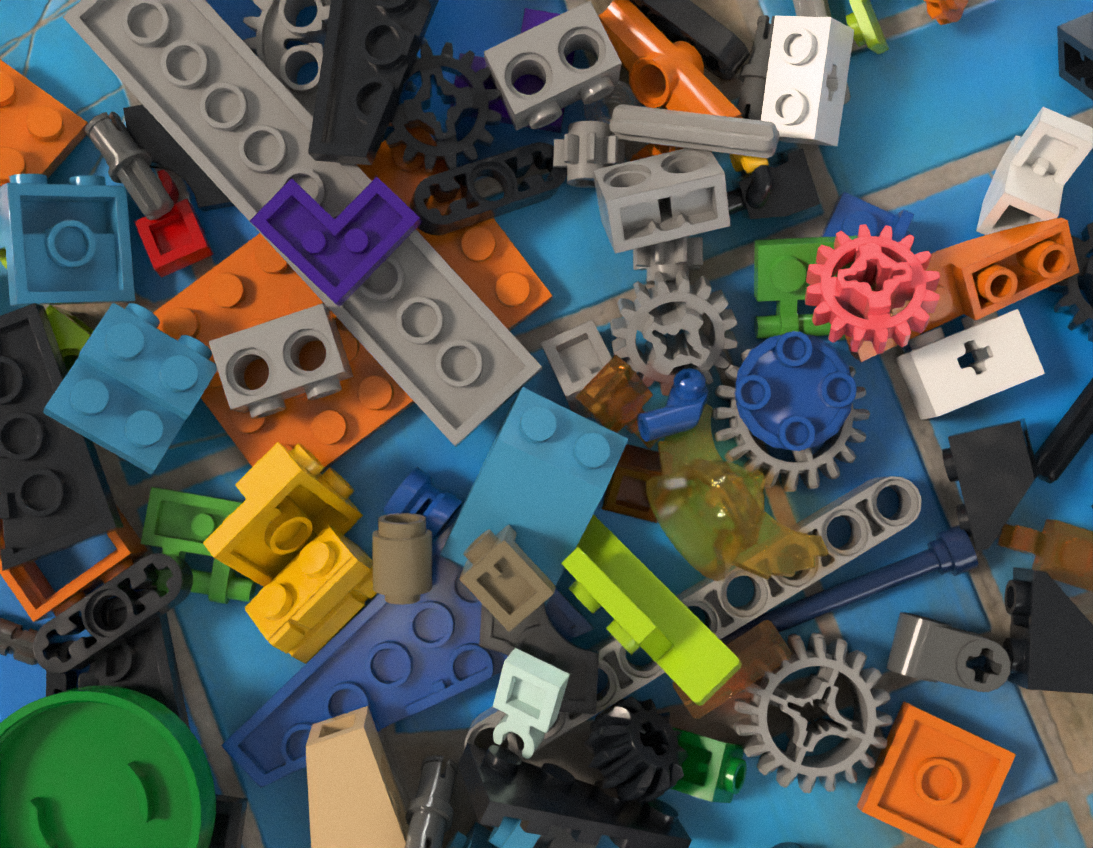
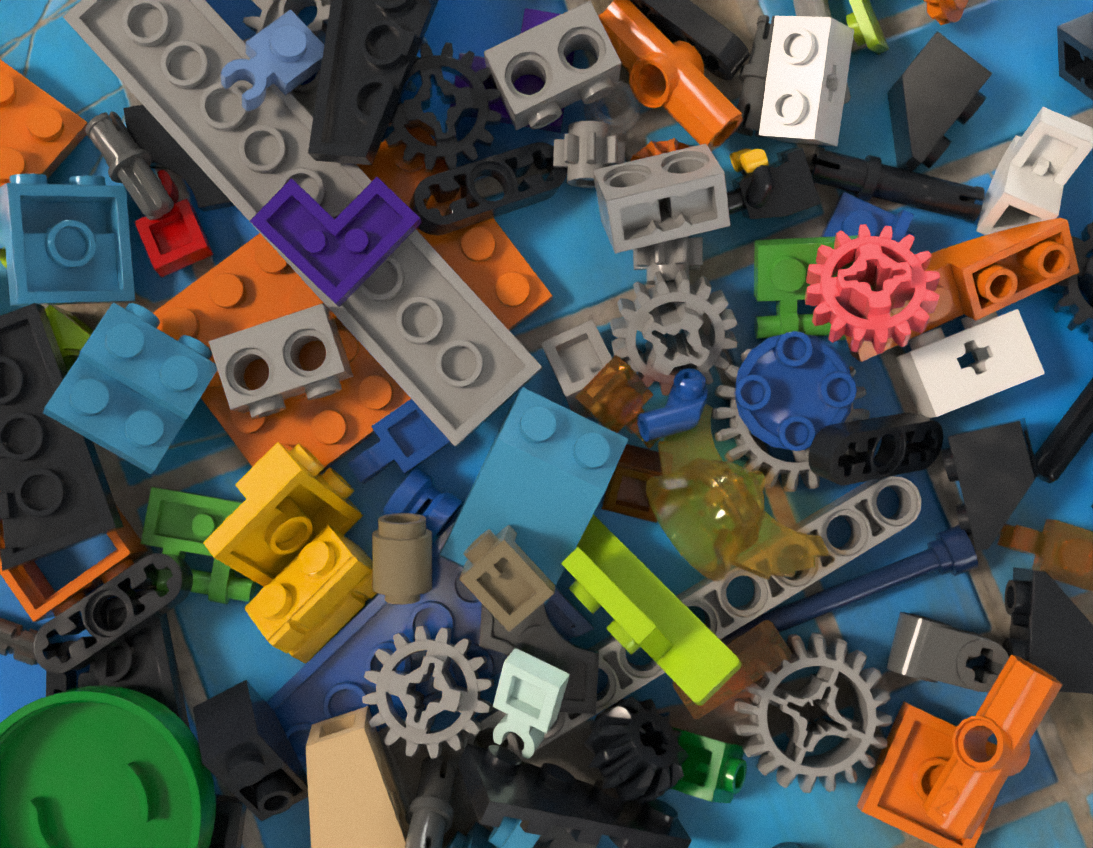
light grey axle [609,104,779,158] -> none
none -> black slope [193,680,308,821]
none -> medium blue plate [221,9,324,111]
none -> blue plate [347,399,451,484]
none -> light grey gear [362,626,494,758]
none -> black beam [808,412,944,485]
none -> black pin [810,147,984,223]
none -> black slope [888,31,992,171]
none -> orange piece [922,654,1063,839]

